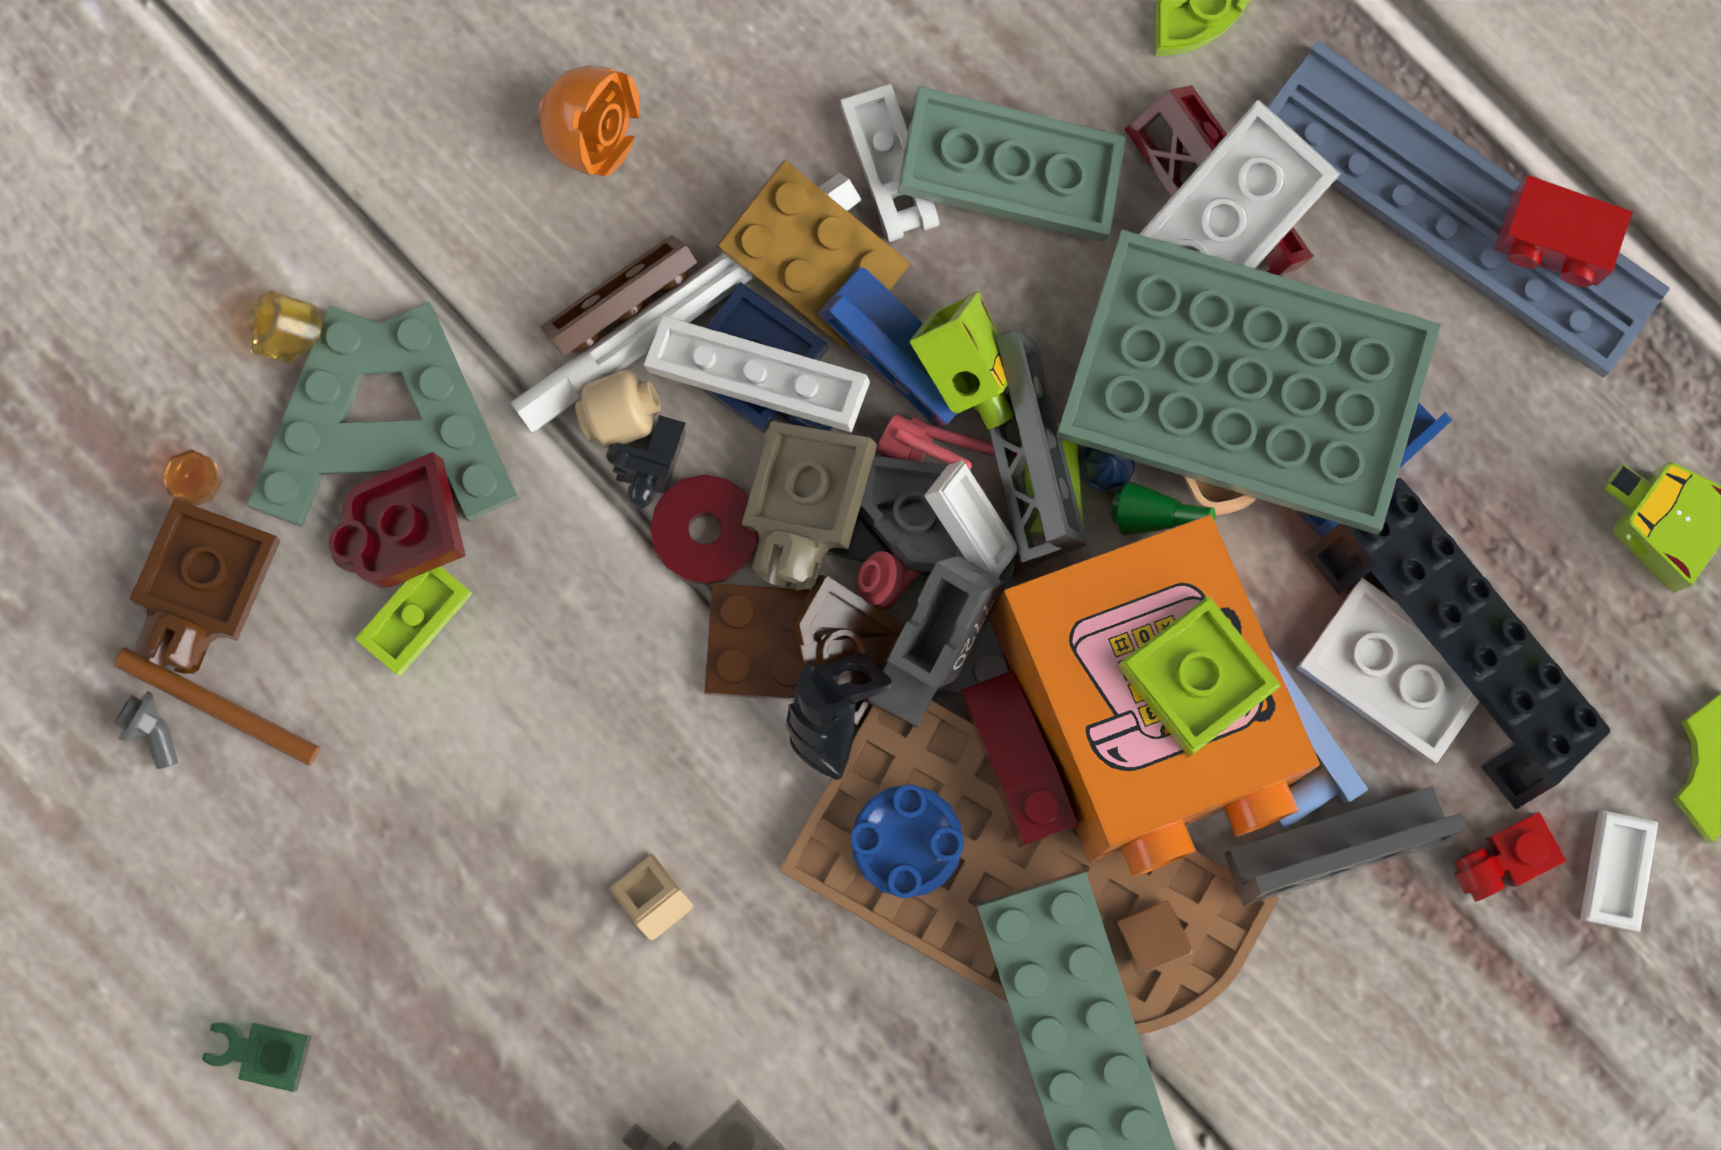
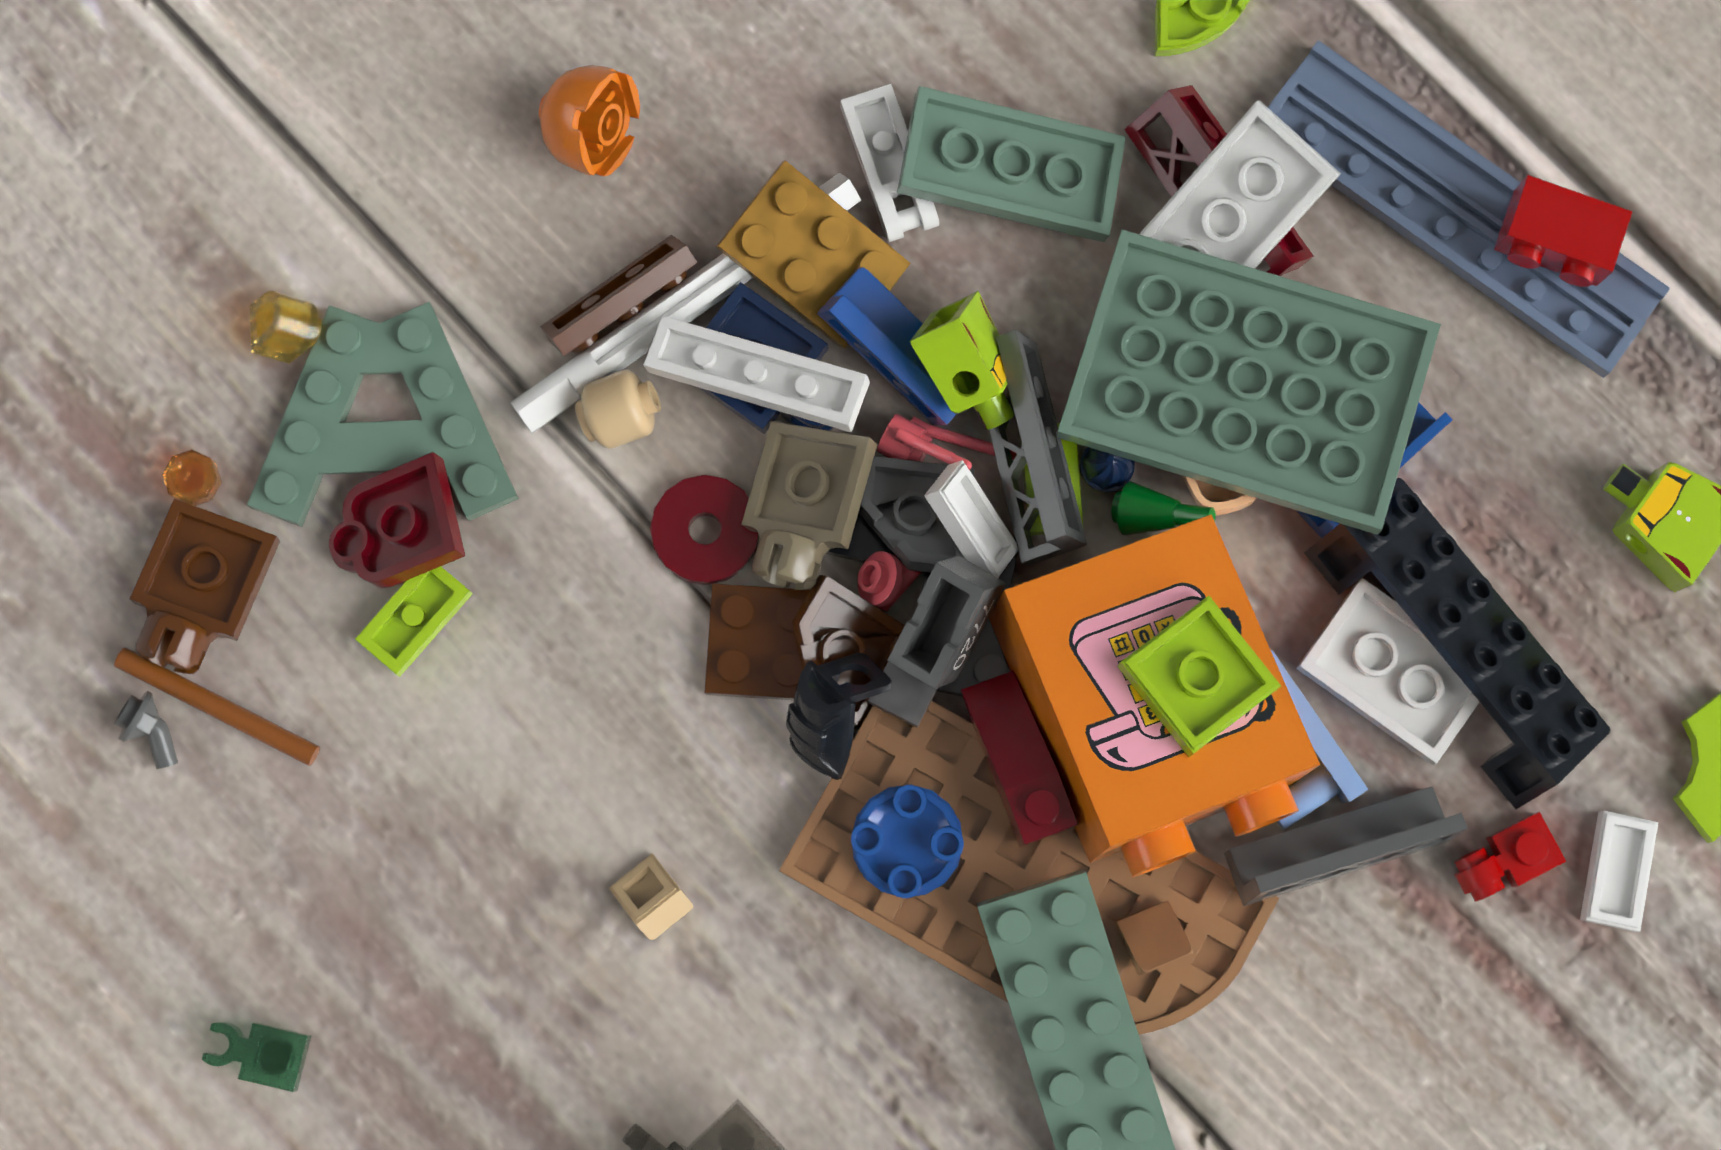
black piece [606,415,686,509] -> none

